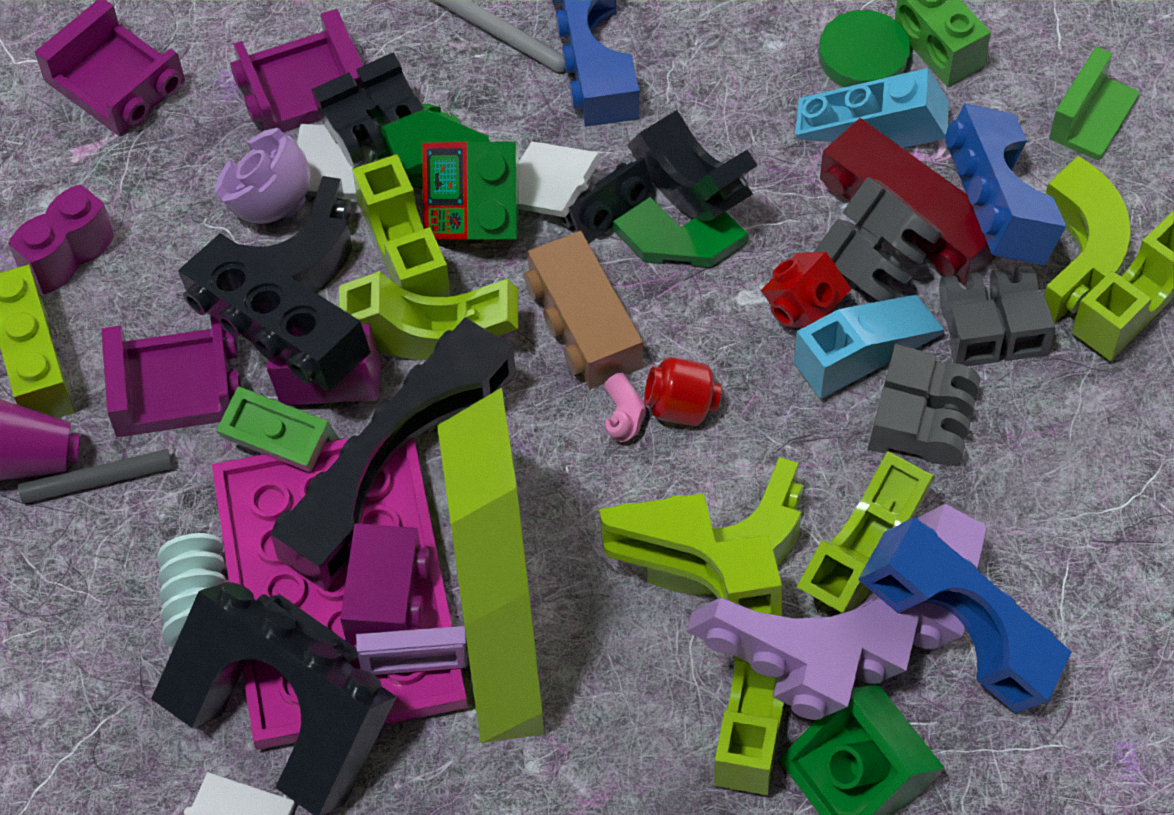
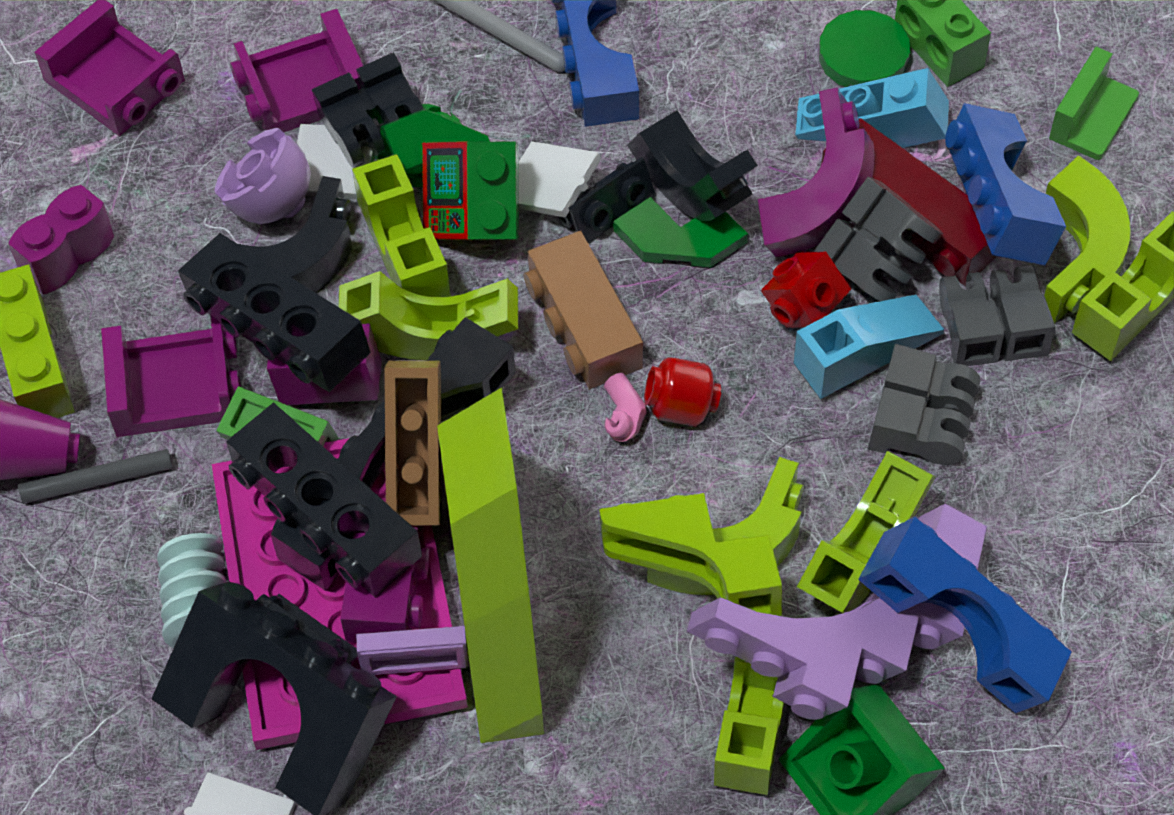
none -> black brick [226,402,422,597]
none -> medium nougat brick [384,361,442,525]
none -> magenta arch [758,87,875,257]

